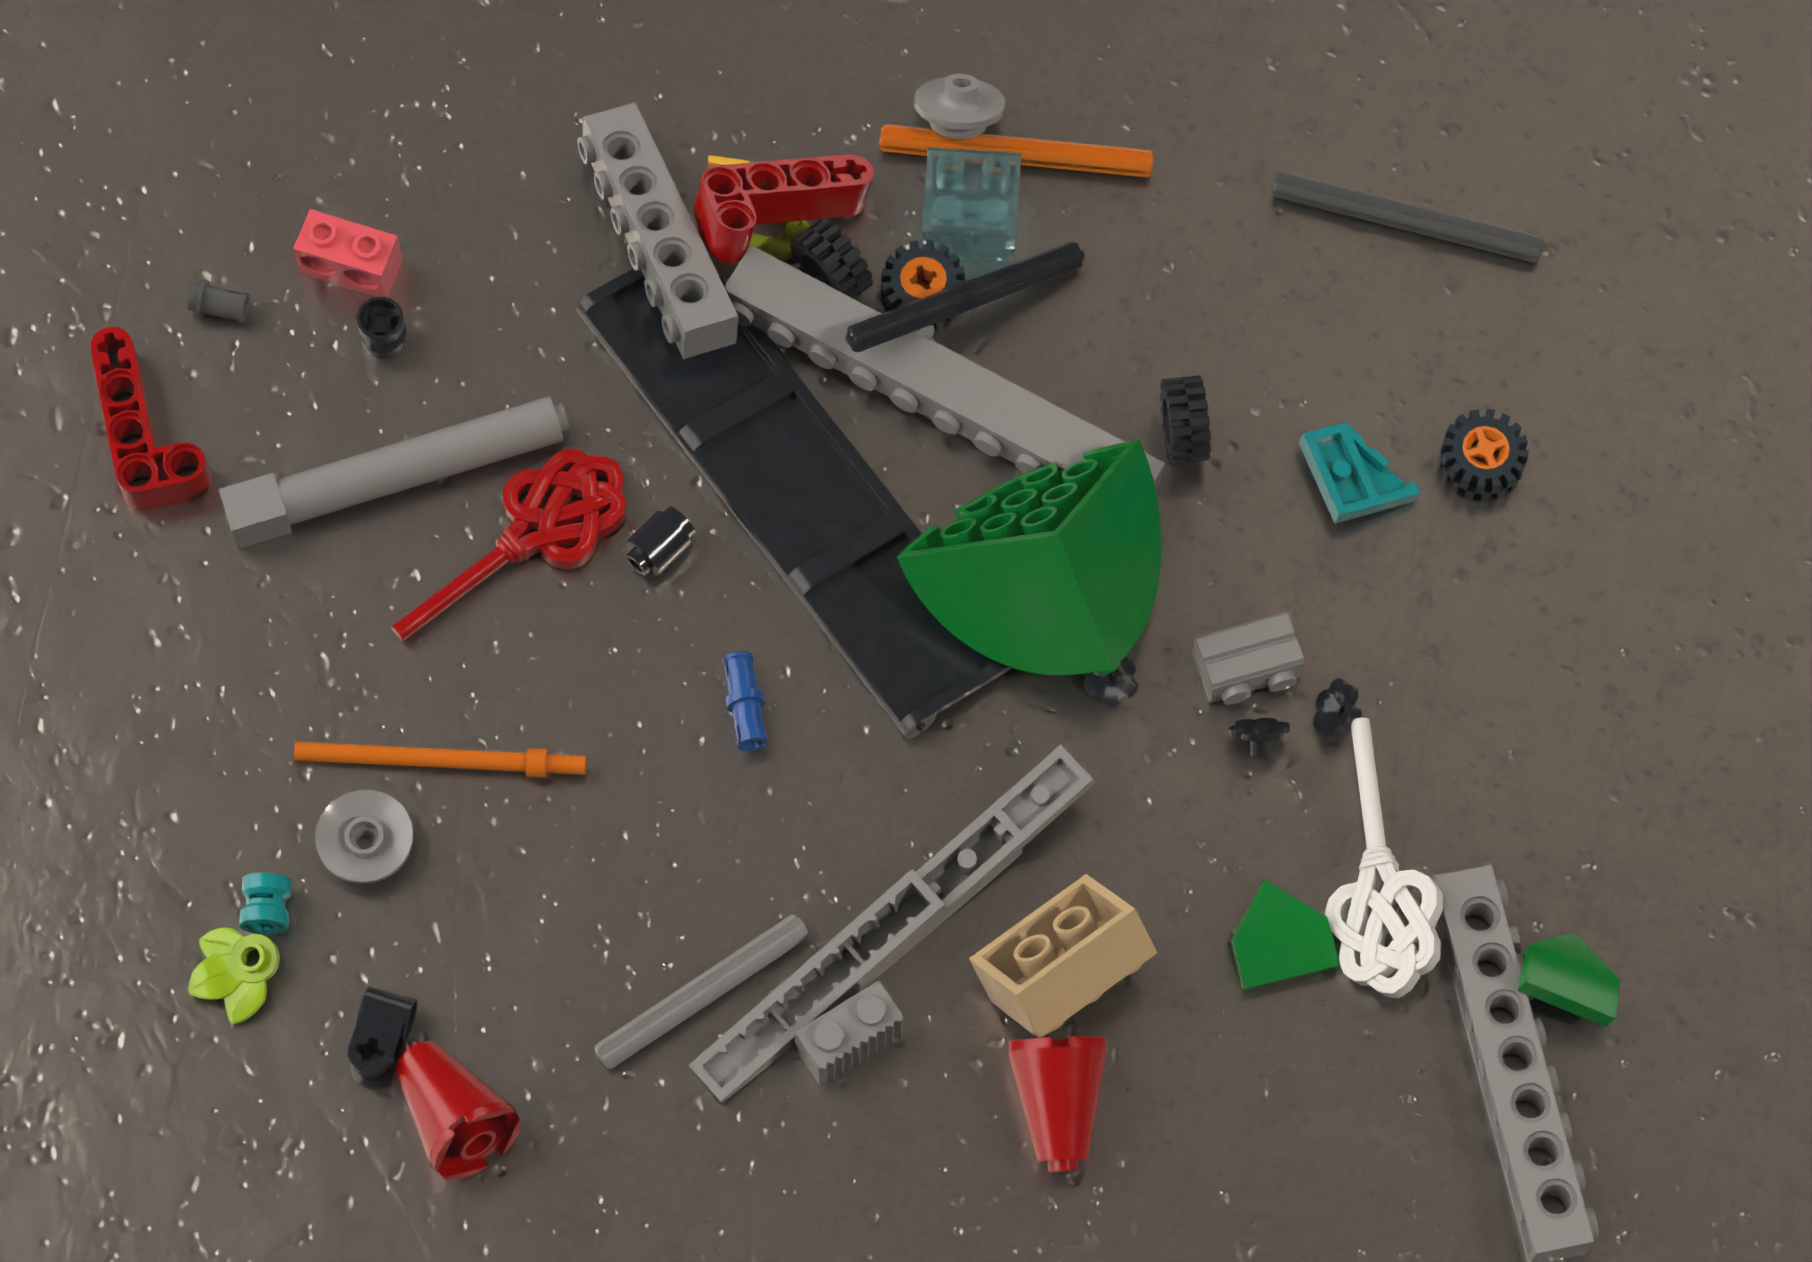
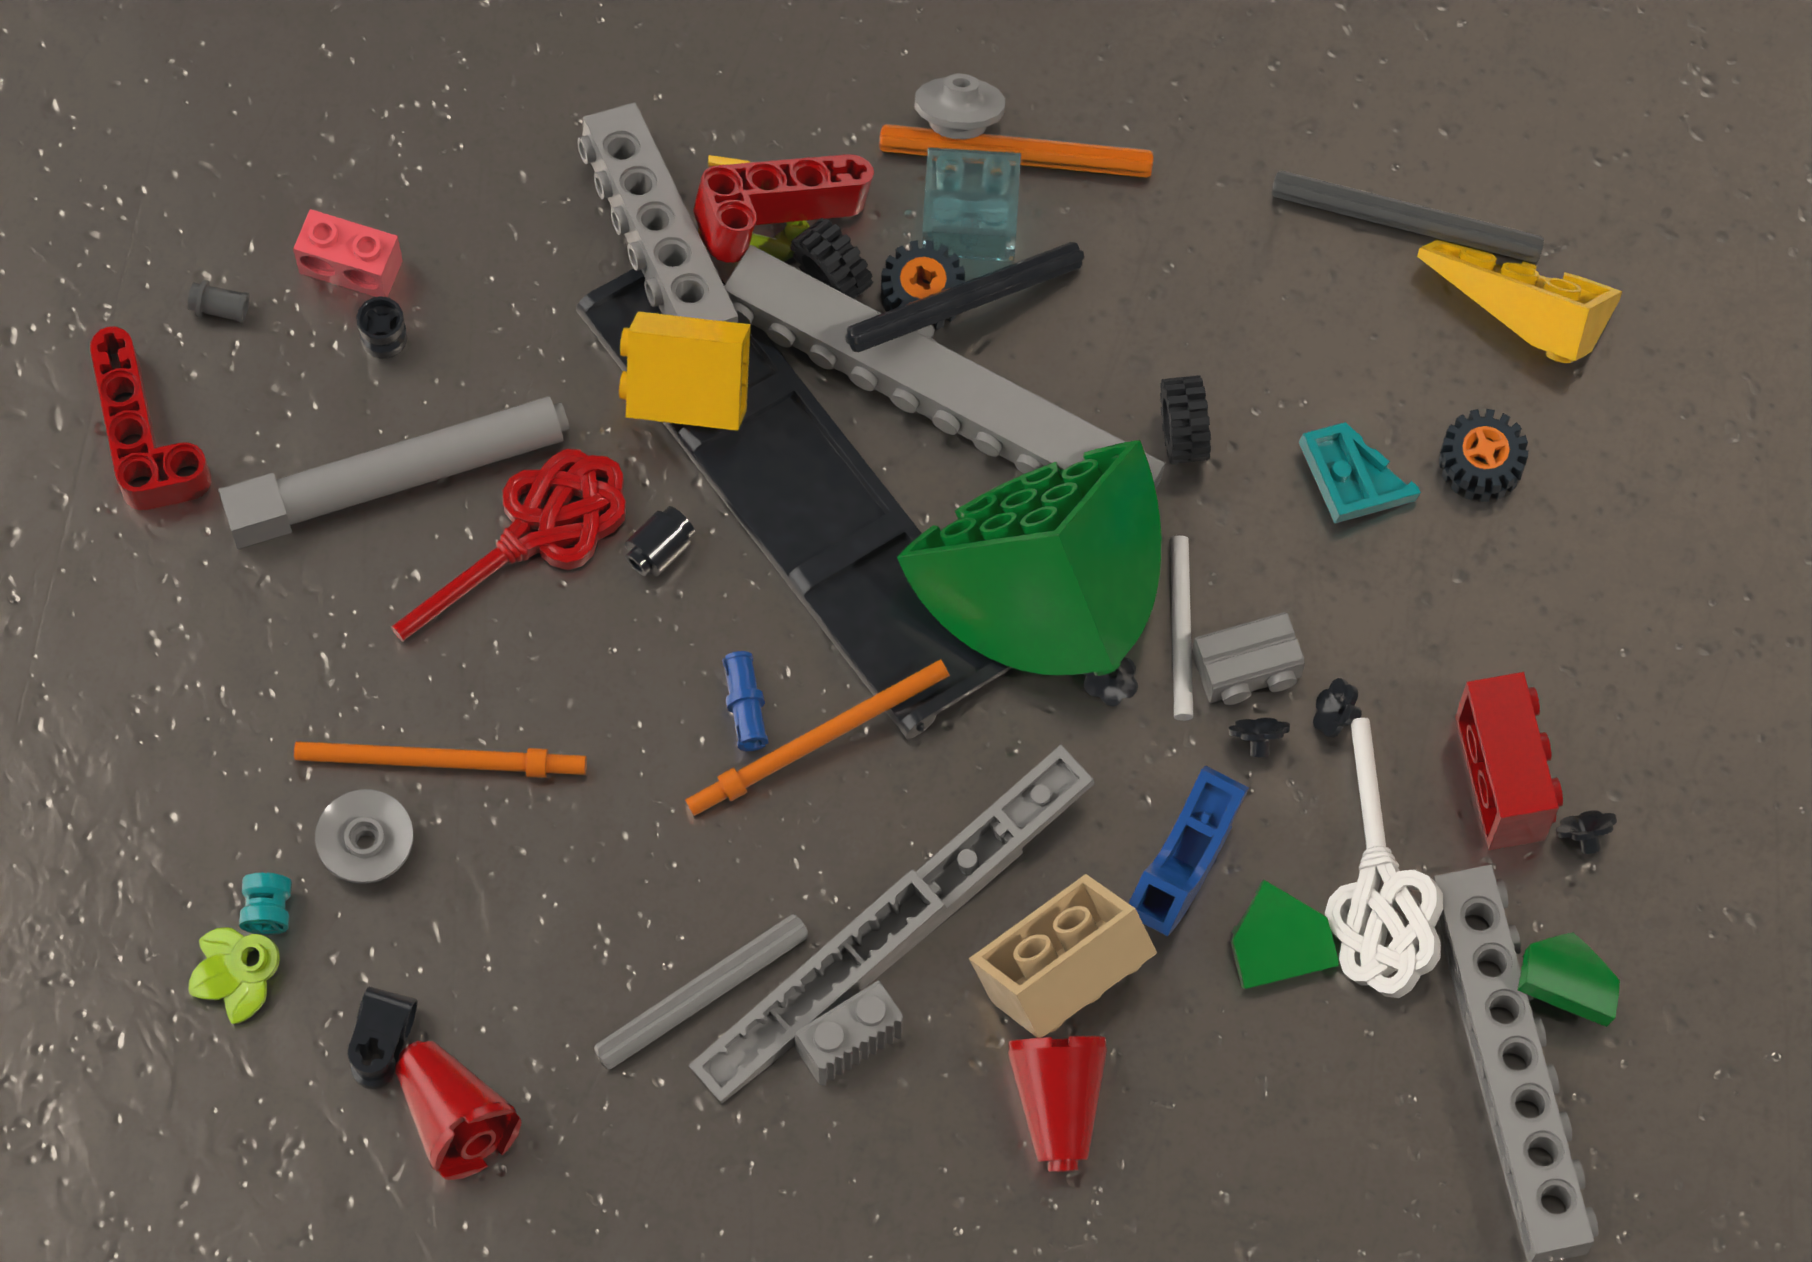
none -> yellow brick [619,311,750,431]
none -> orange bar [685,659,950,816]
none -> blue arch [1128,766,1249,936]
none -> white bar [1170,535,1193,721]
none -> yellow wedge [1417,240,1622,363]
none -> red brick [1455,672,1563,851]
none -> black plant [1556,810,1617,854]

